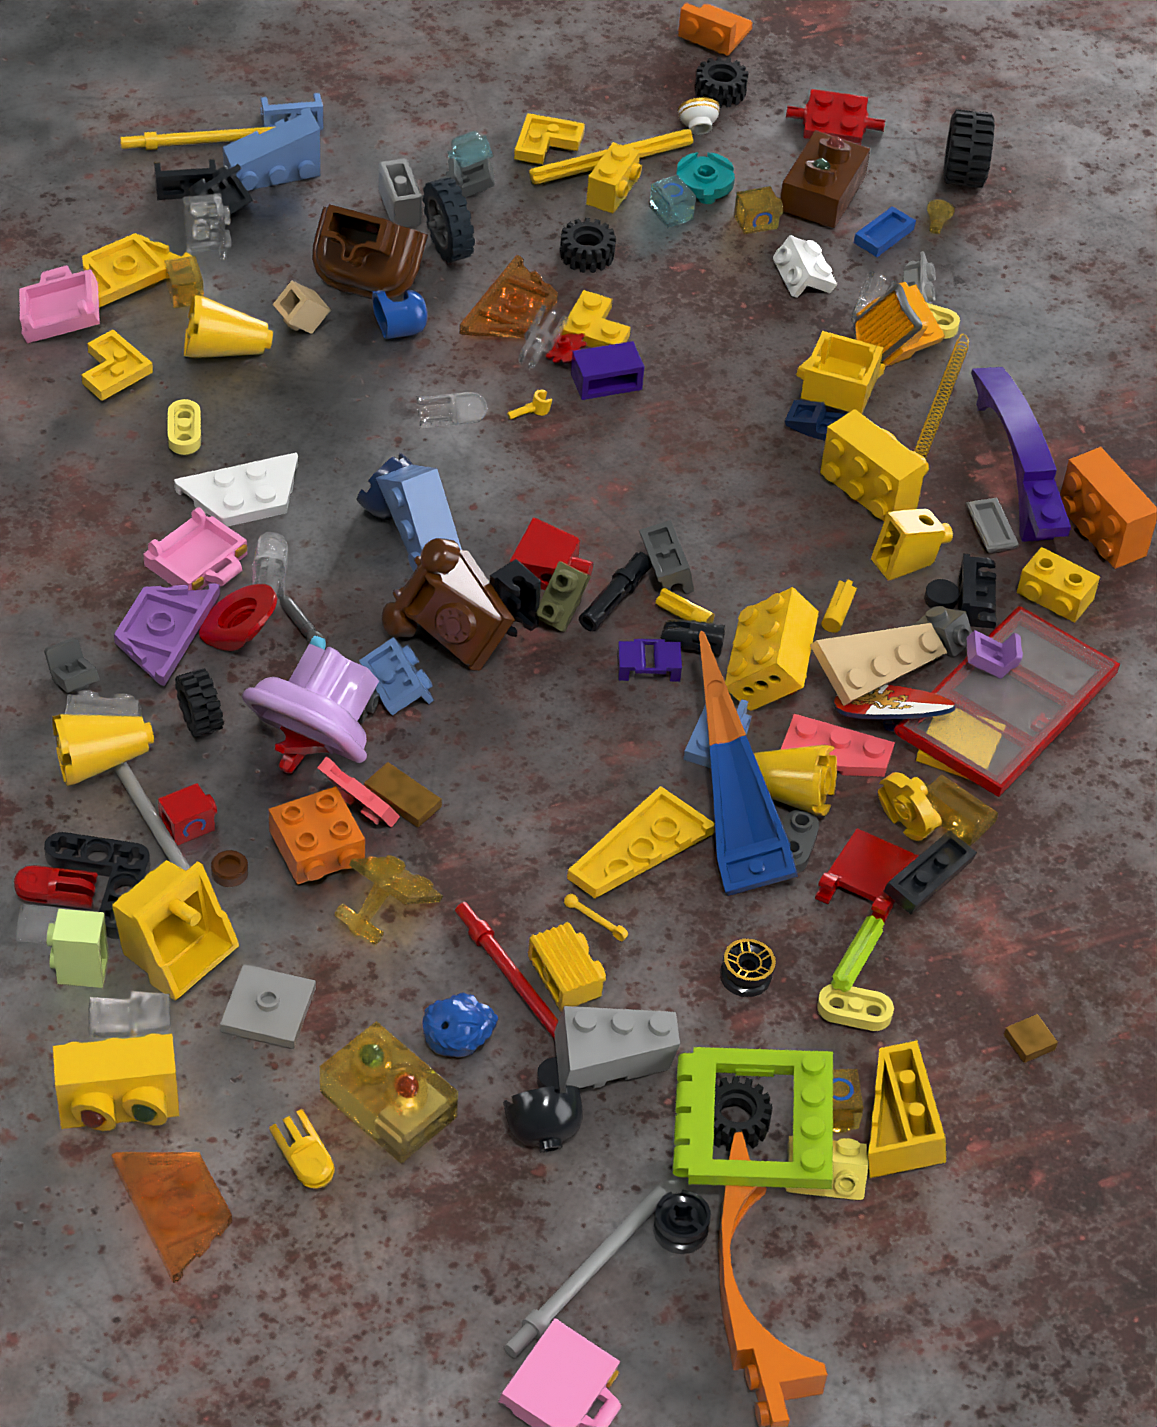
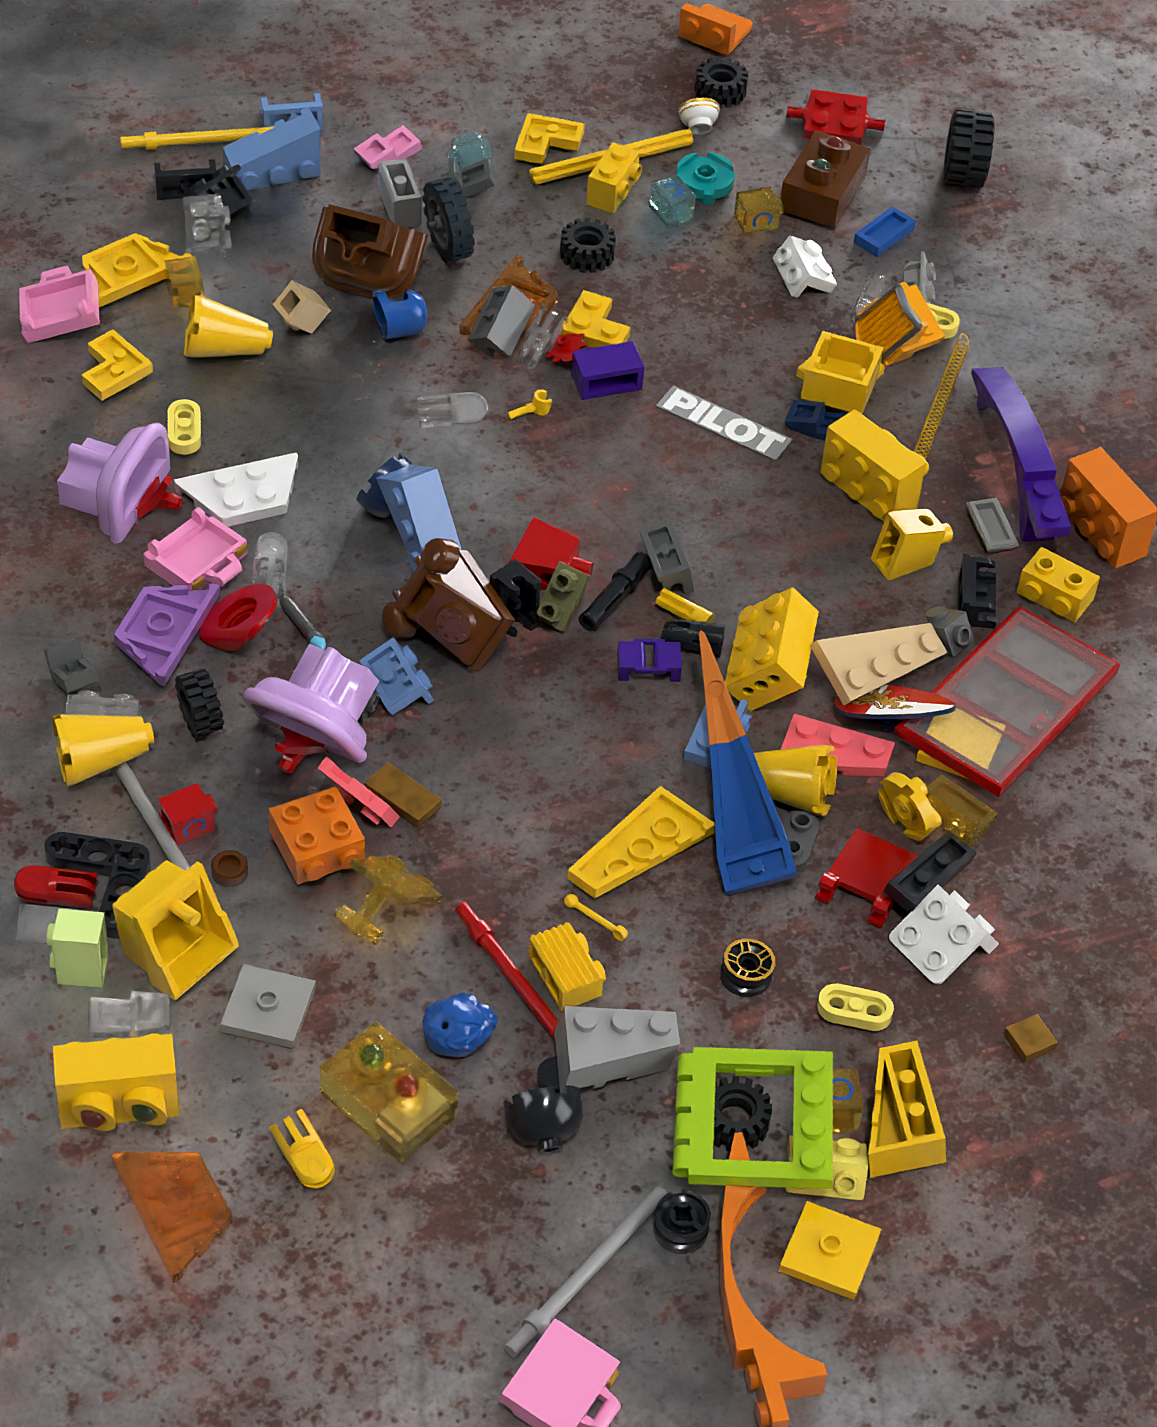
yellow piece [821,579,857,633] -> none
lime axle [831,915,884,992] -> none
black tile [924,579,959,609] -> none
clear yellow rock [927,199,955,234] -> none
medium lavender bracket [966,630,1023,679] -> none
none -> lavender piece [57,422,183,544]
none -> bright pink slope [354,125,422,169]
none -> dark grey hinge [467,285,536,358]
none -> sticker [656,385,793,460]
none -> yellow plate [779,1201,881,1300]
none -> white bracket [889,885,999,985]

